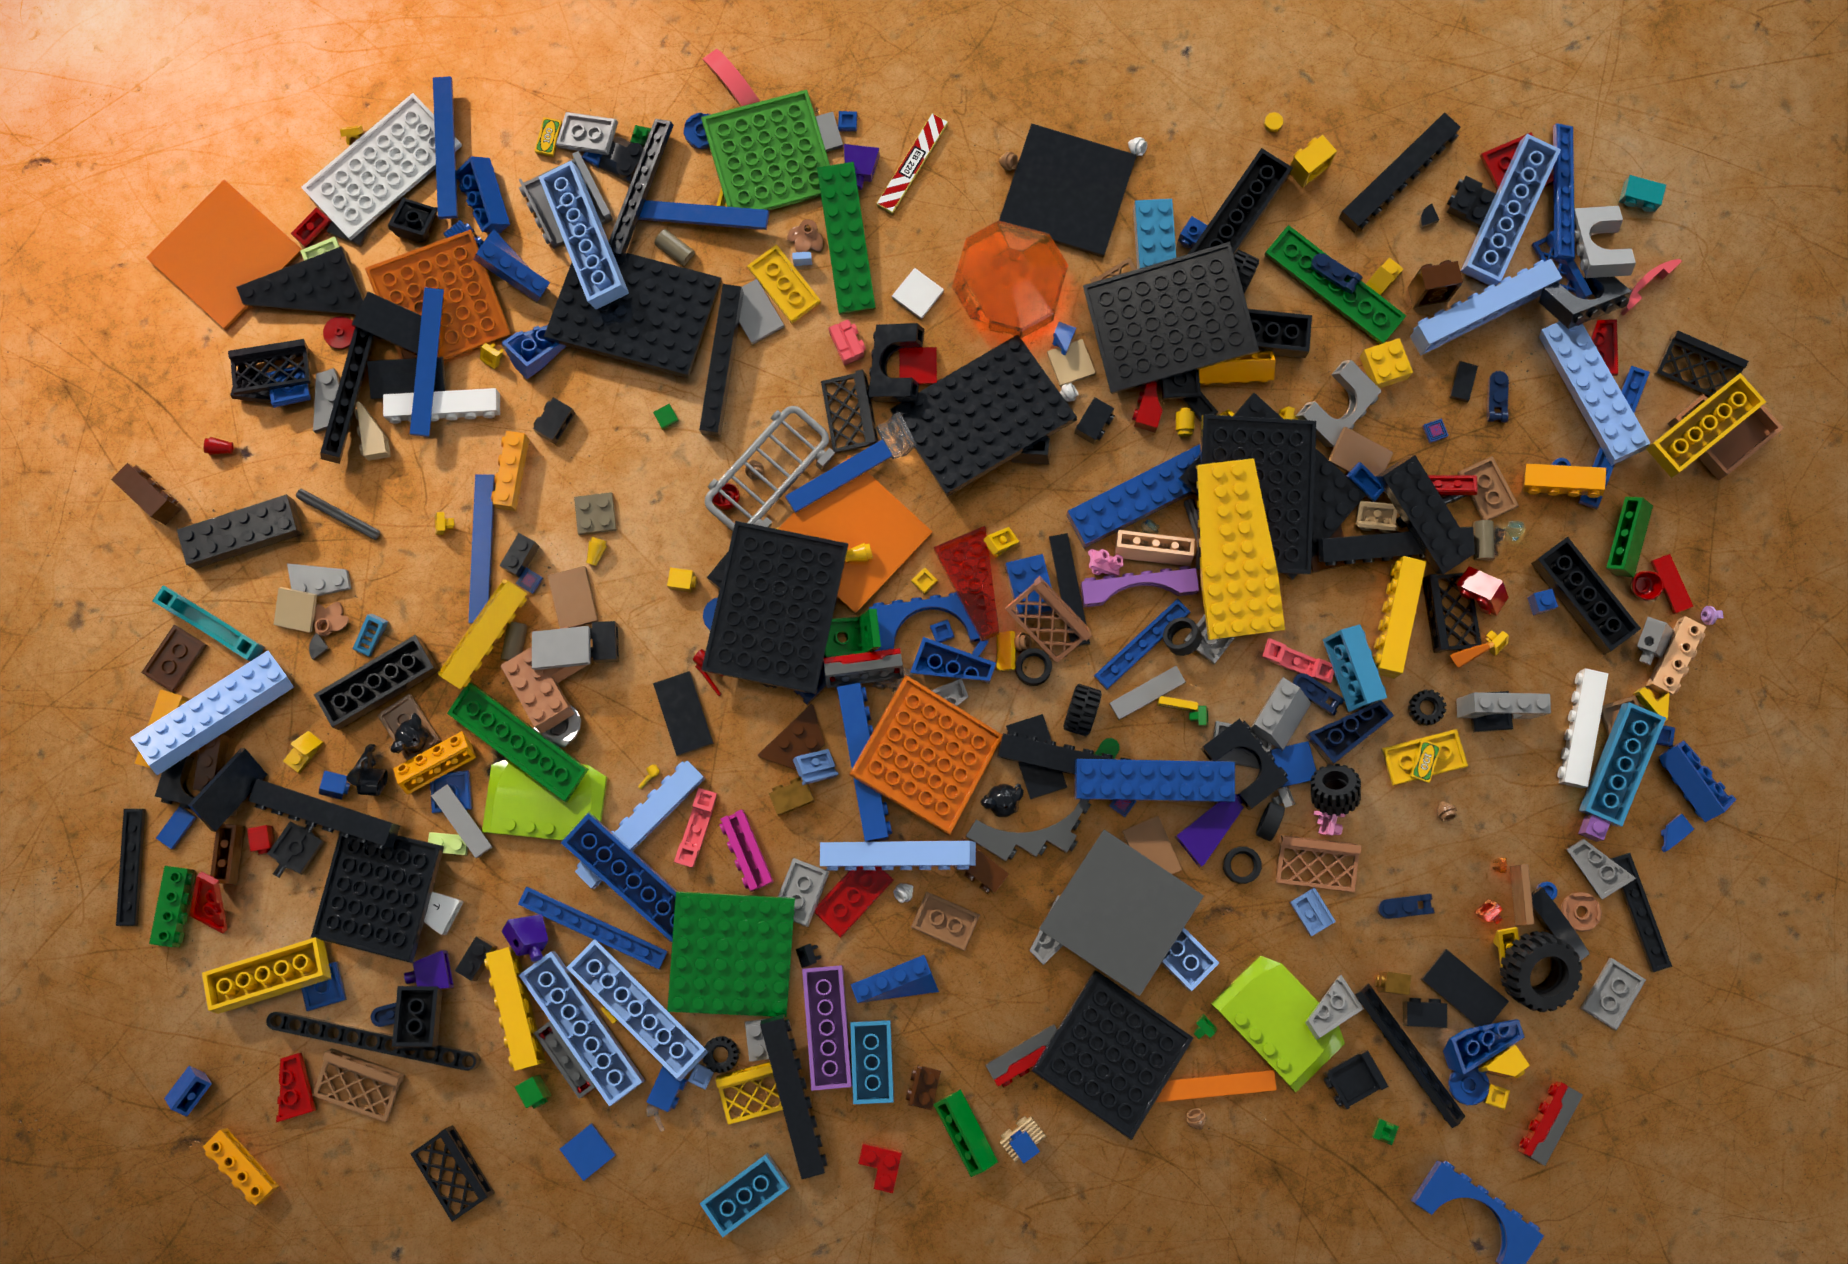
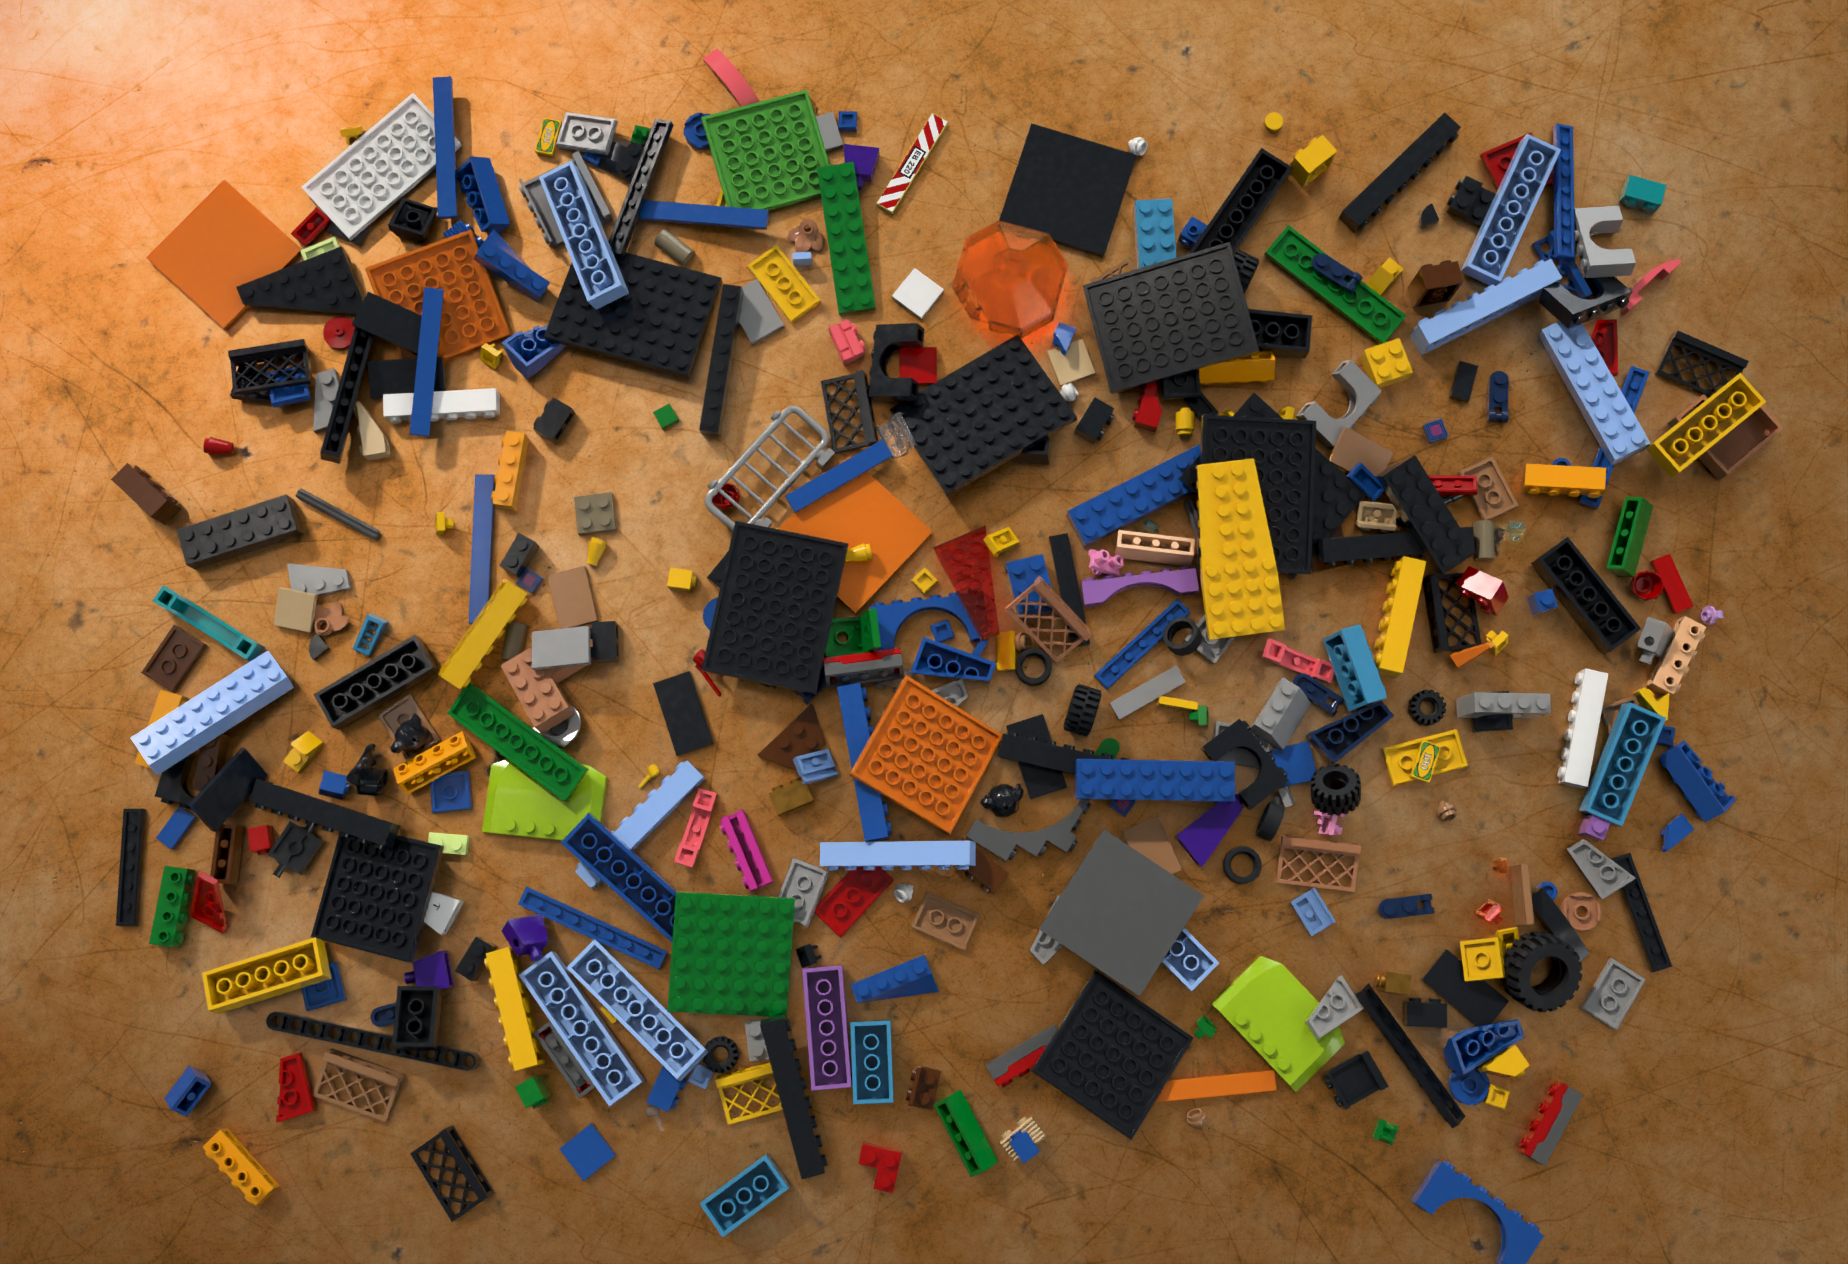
light grey tile [431,784,492,859] -> none
medium nougat plate [745,460,764,479] -> none
medium nougat plate [999,152,1018,171] -> none
none -> yellow plate [1460,937,1506,982]

